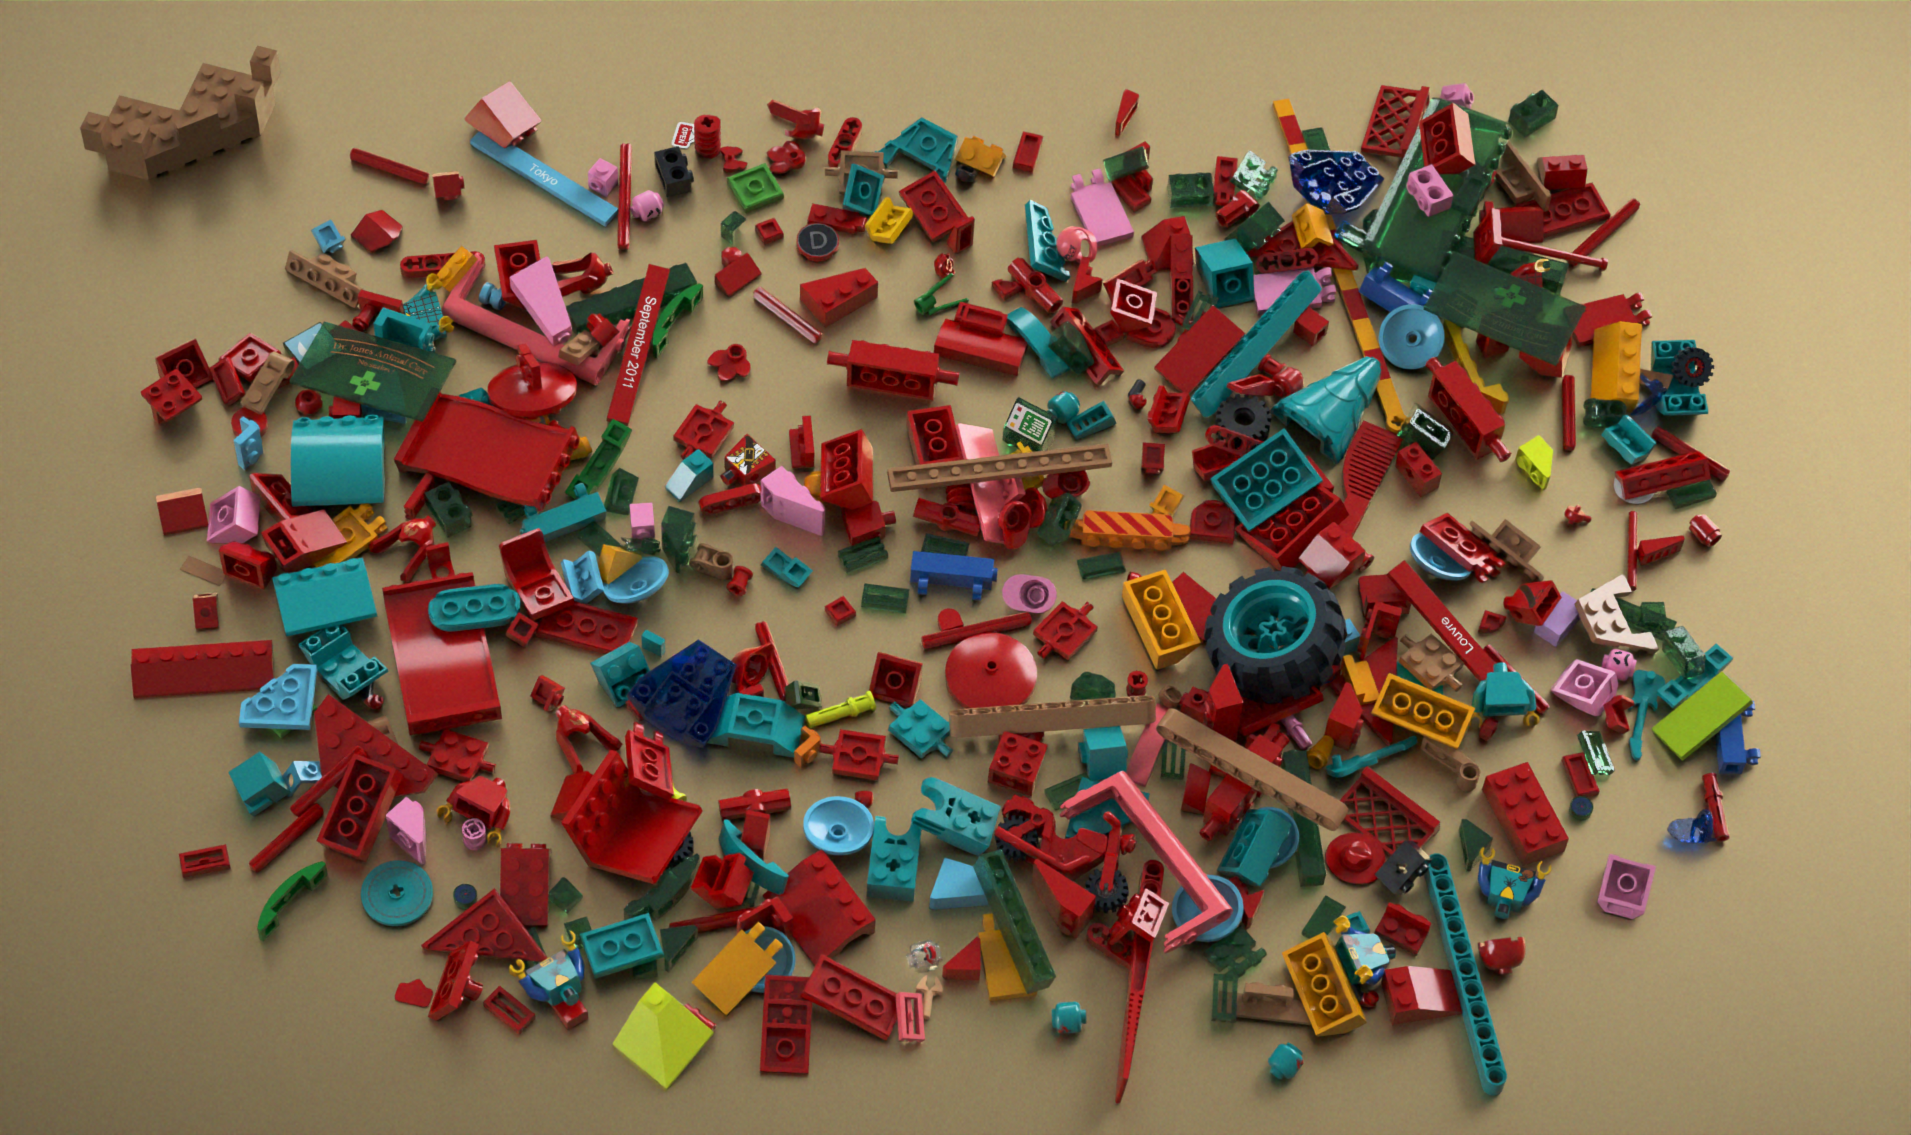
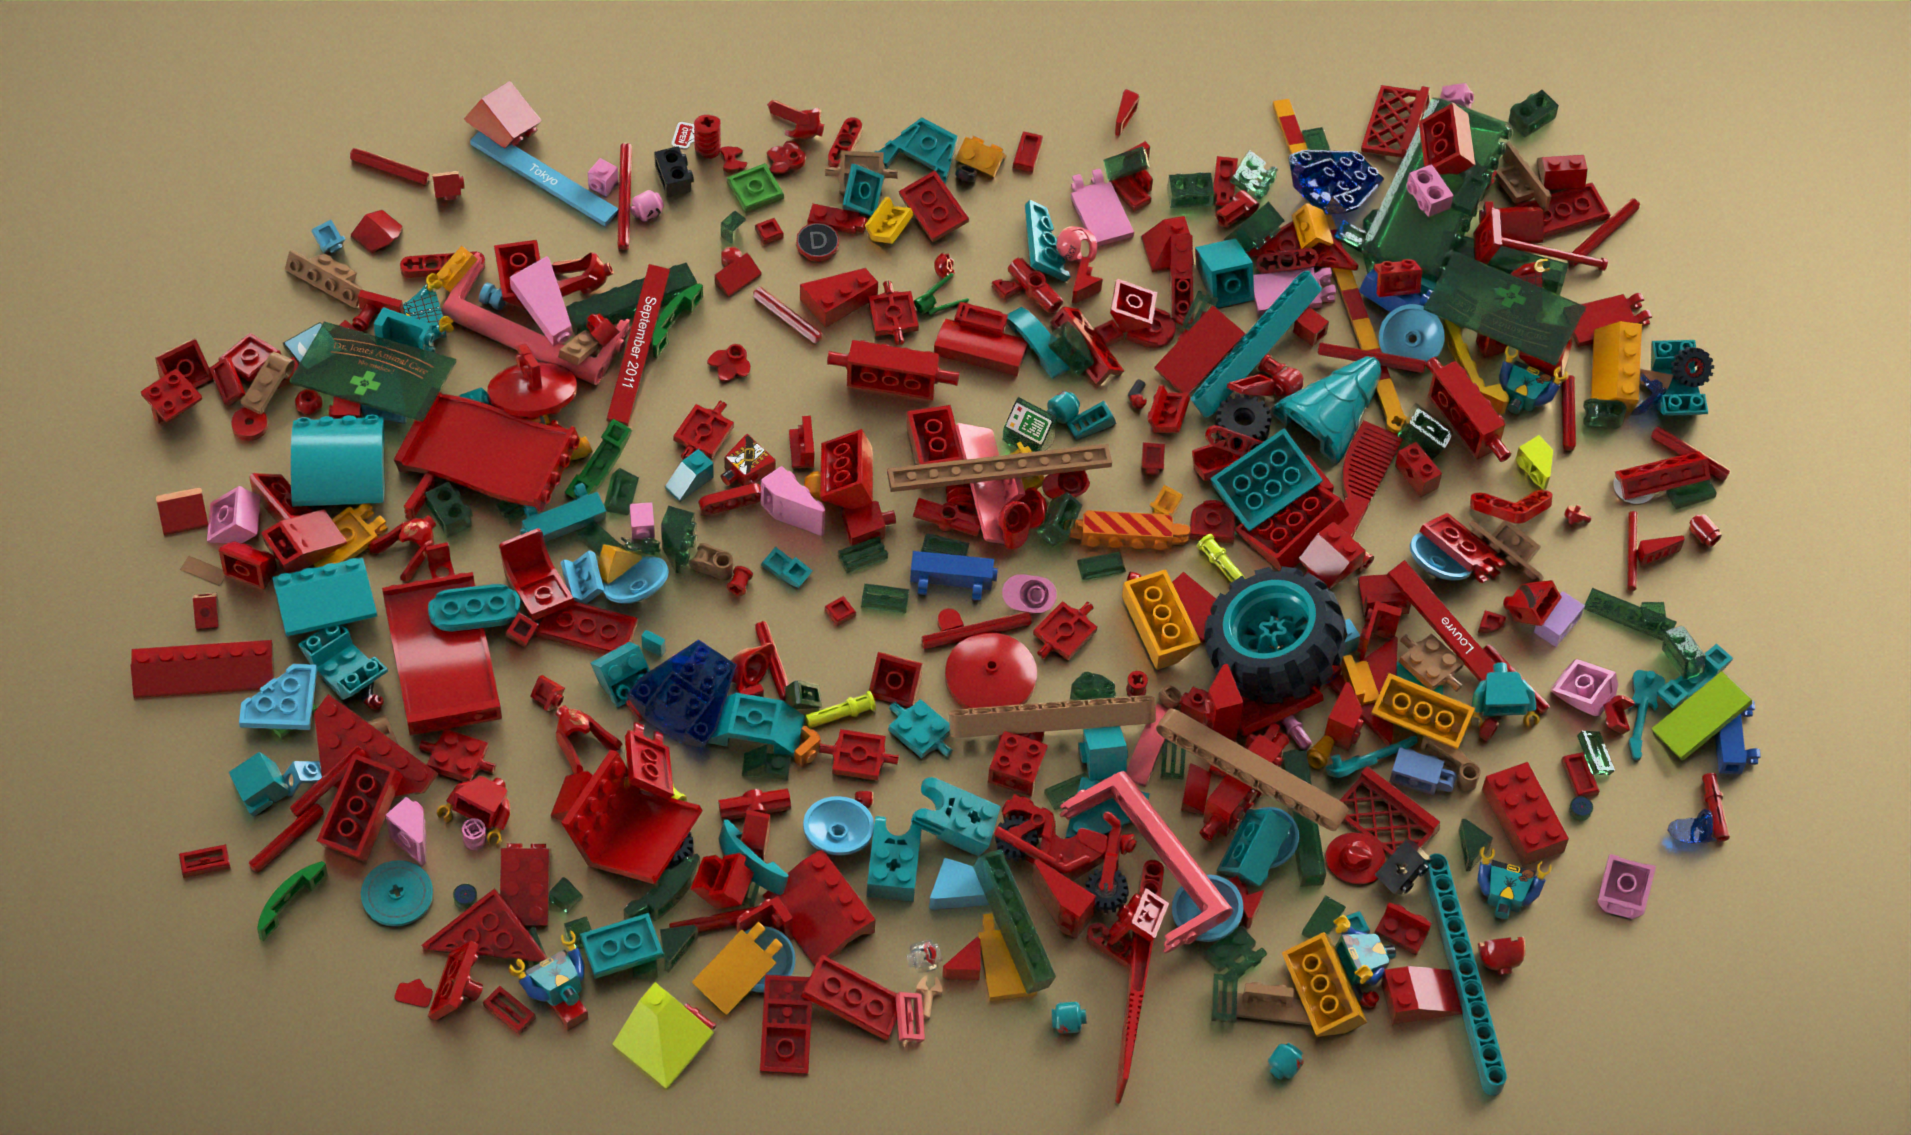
medium nougat brick [80,45,281,180] -> none
medium azure bracket [233,417,263,470] -> none
red slope [947,216,975,254] -> none
red hinge [1103,259,1158,302] -> none
wing [1574,575,1659,654] -> none
teal bracket [1601,415,1656,464] -> none
bright pink head [1601,649,1637,681] -> none
none -> clear green slope [742,745,791,780]
none -> red plate [868,280,919,346]
none -> neon yellow pin [1197,534,1246,583]
none -> red axle [1318,342,1426,373]
none -> red bracket [1374,259,1422,297]
none -> medium blue brick [1389,748,1457,795]
none -> red beam [1470,490,1553,524]
none -> torso [1499,346,1568,414]

